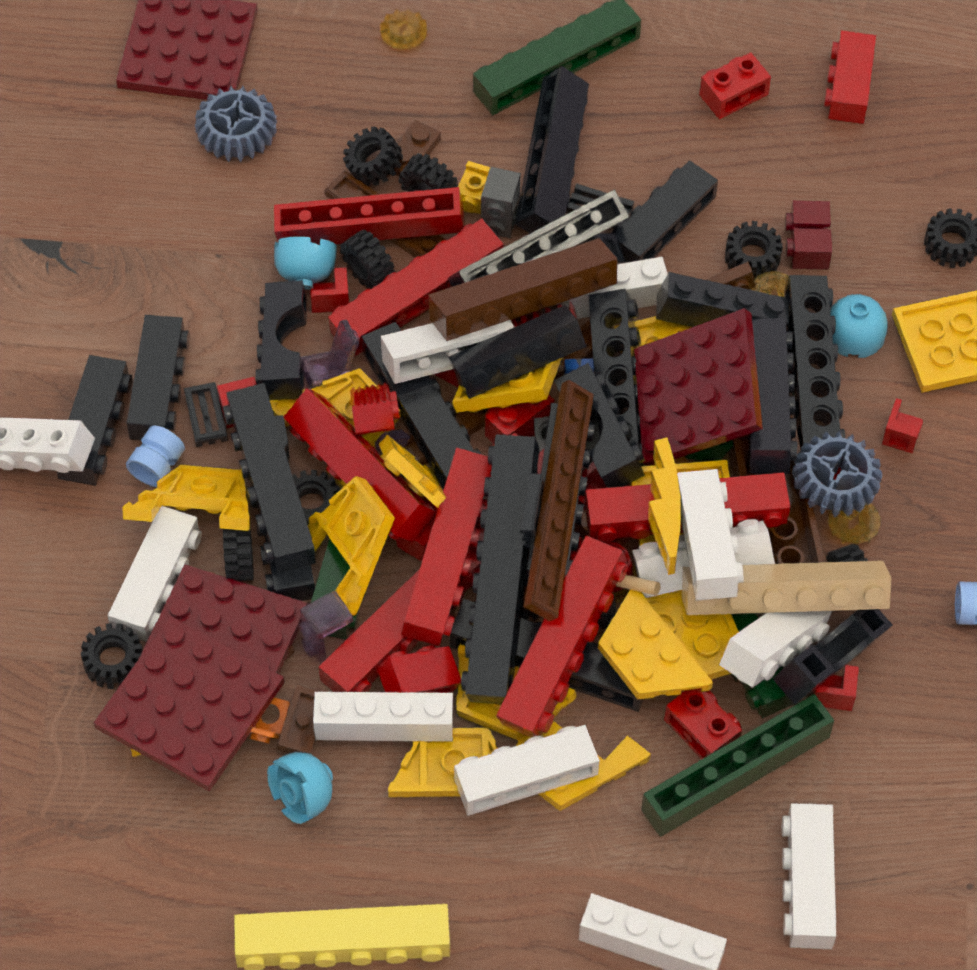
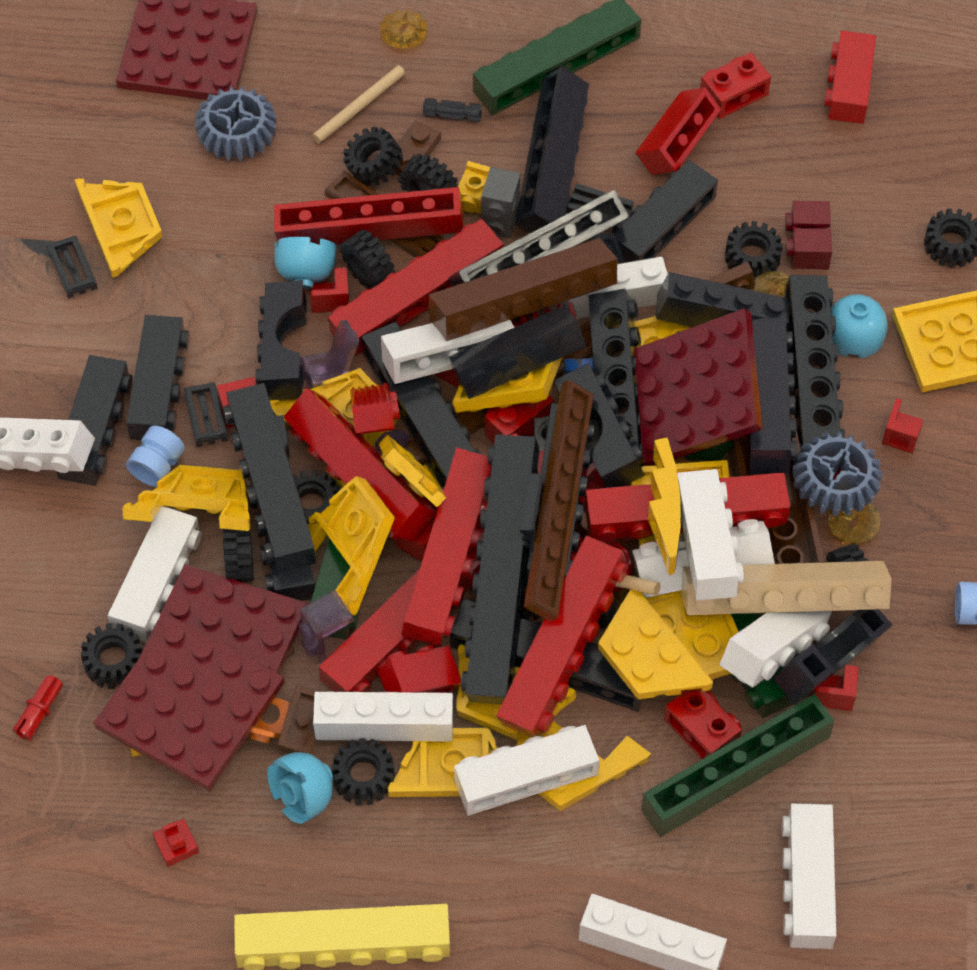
none -> red axle [12,675,63,741]
none -> black tile [47,235,98,299]
none -> yellow wing [75,178,162,278]
none -> red tile [152,819,199,867]
none -> tan bar [312,65,405,144]
none -> black tyre [332,738,394,806]
none -> black axle [423,98,482,122]
none -> red brick [635,87,722,175]

